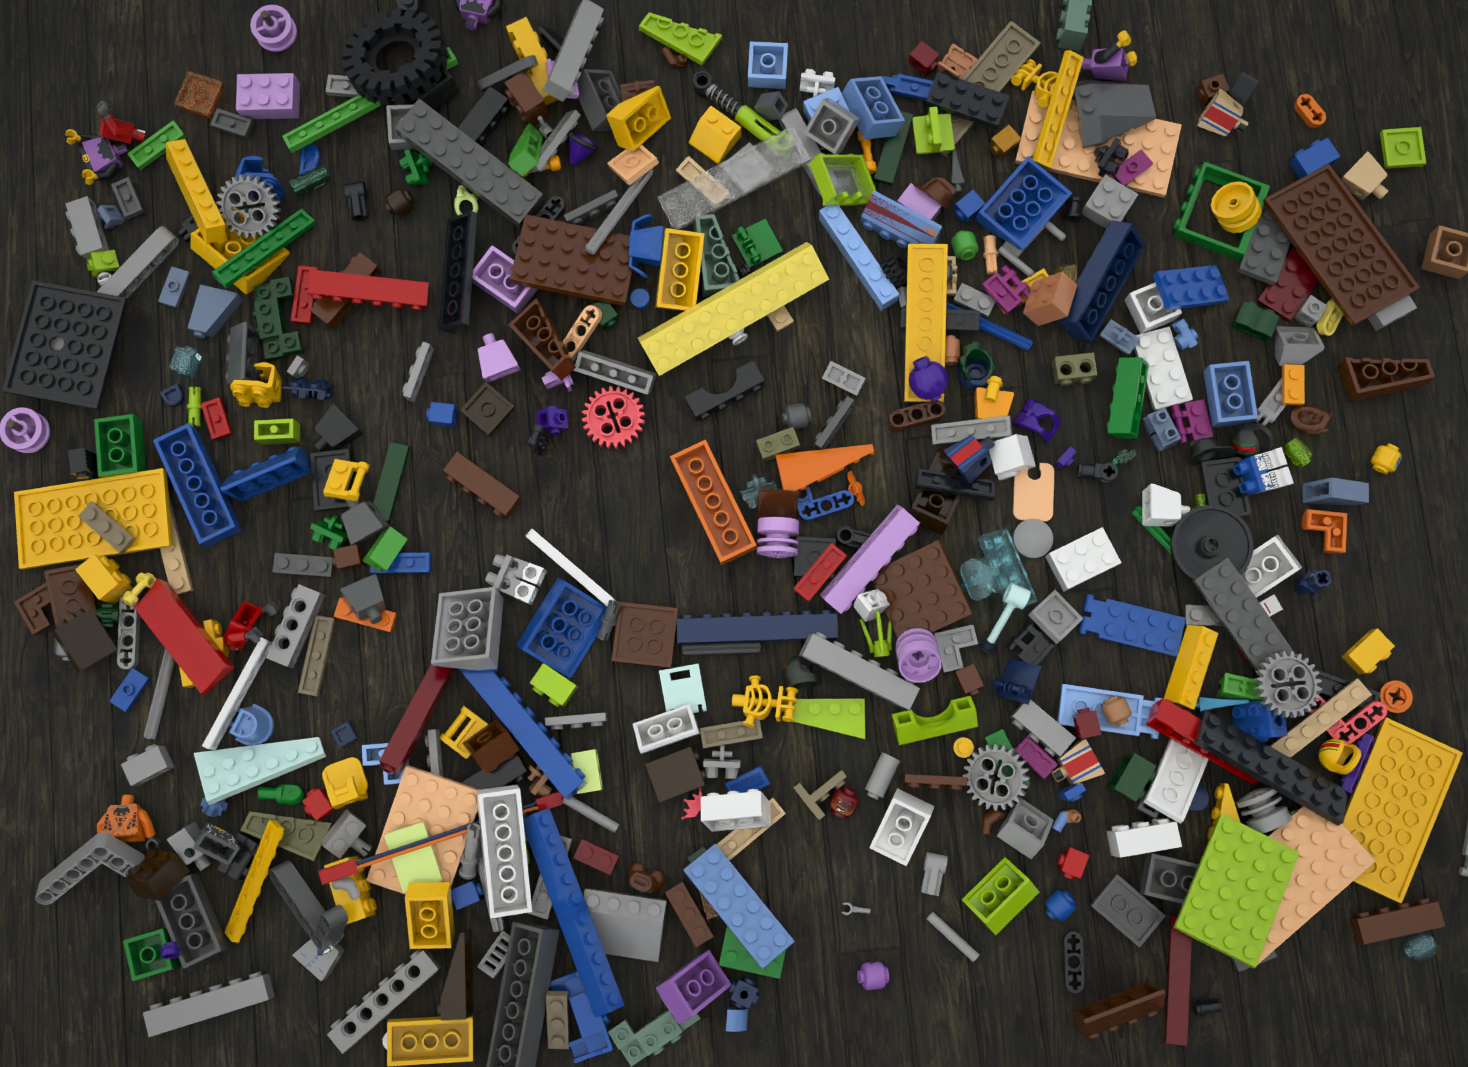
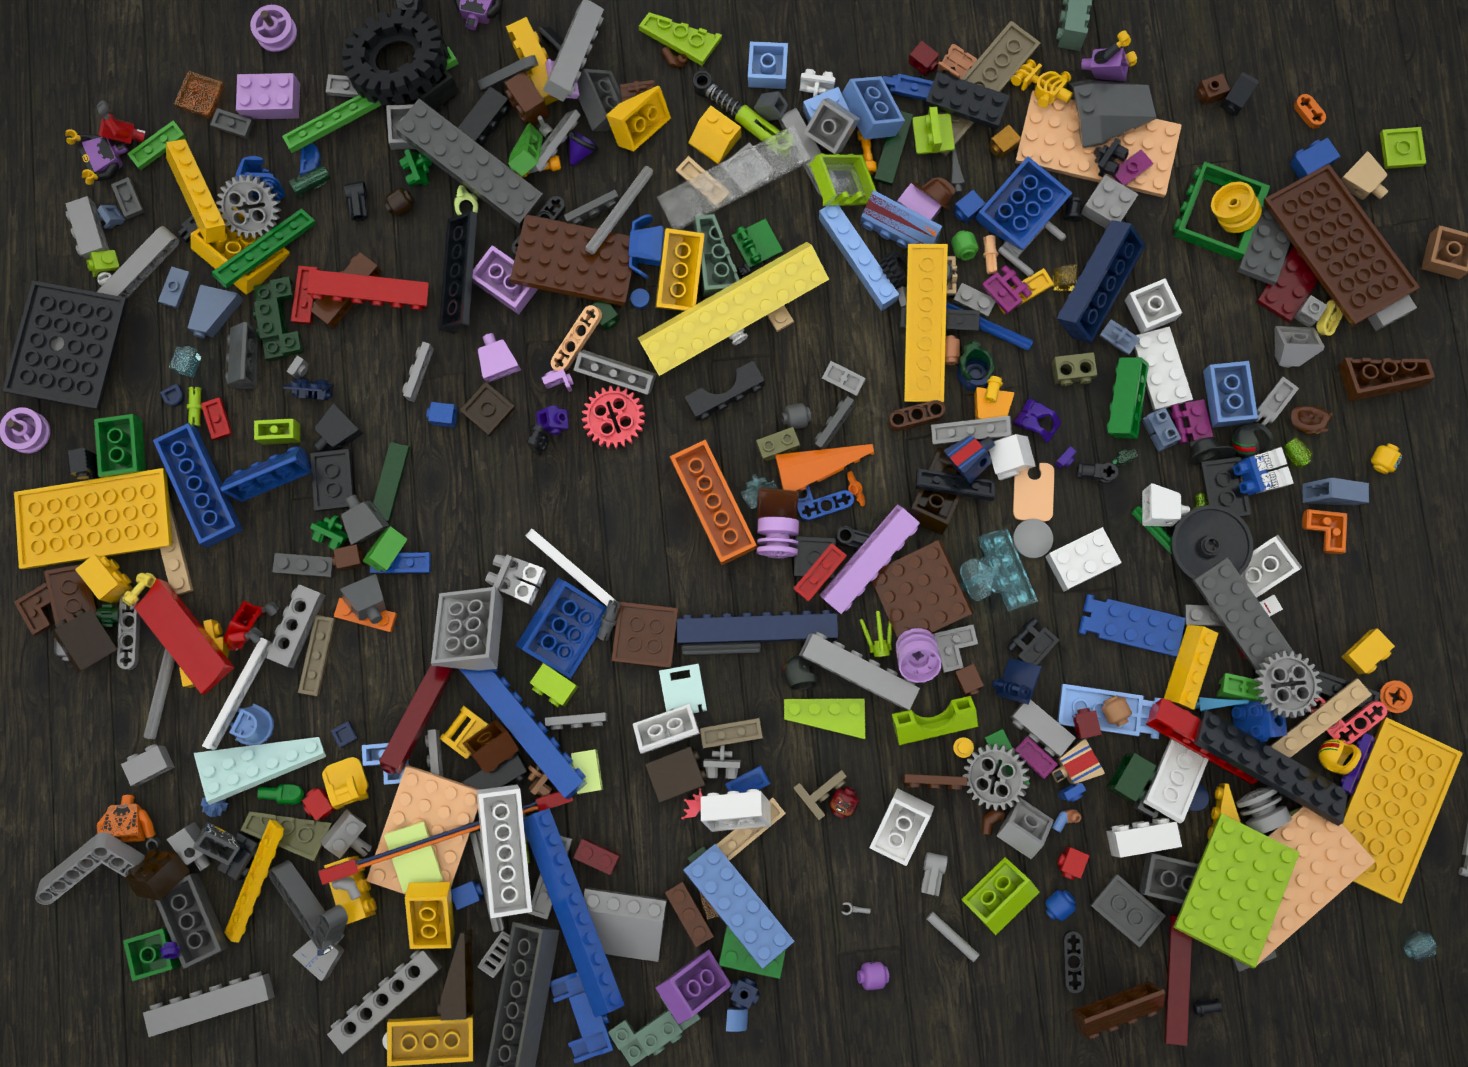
dark tan plate [78,501,136,554] -> none
blue plate [109,668,151,712] -> none
yellow piece [230,362,282,408] -> none
yellow plate [323,459,370,501] -> none
reddish brown brick [443,452,522,518] -> none
light grey pin [459,823,480,880] -> none
reddish brown wedge [508,298,576,381] -> none
dark tan plate [546,991,570,1049] -> none
light grey piece [562,797,619,833] -> none
light nougat plate [607,144,659,185] -> none
reddish brown piece [628,862,665,893] -> none
yellow piece [732,676,798,728] -> none
white slope [853,589,890,622] -> none
light grey brick [865,752,900,800] -> none
dark purple brick [909,356,948,401] -> none
light aqua piece [979,583,1031,654] -> none
nougat brick [1023,272,1077,326] -> none
light grey plate [1028,590,1083,644] -> none
yellow plate [1033,50,1084,169] -> none
blue plate [1153,265,1230,311] -> none
medium blue plate [1171,318,1198,350] -> none
torso [1197,89,1248,136] -> none
dark green brick [1231,301,1280,342] -> none
light orange plate [1282,364,1305,405] -> none
dark blue piece [1293,569,1332,596] -> none
reddish brown brick [1350,897,1445,945] -> none

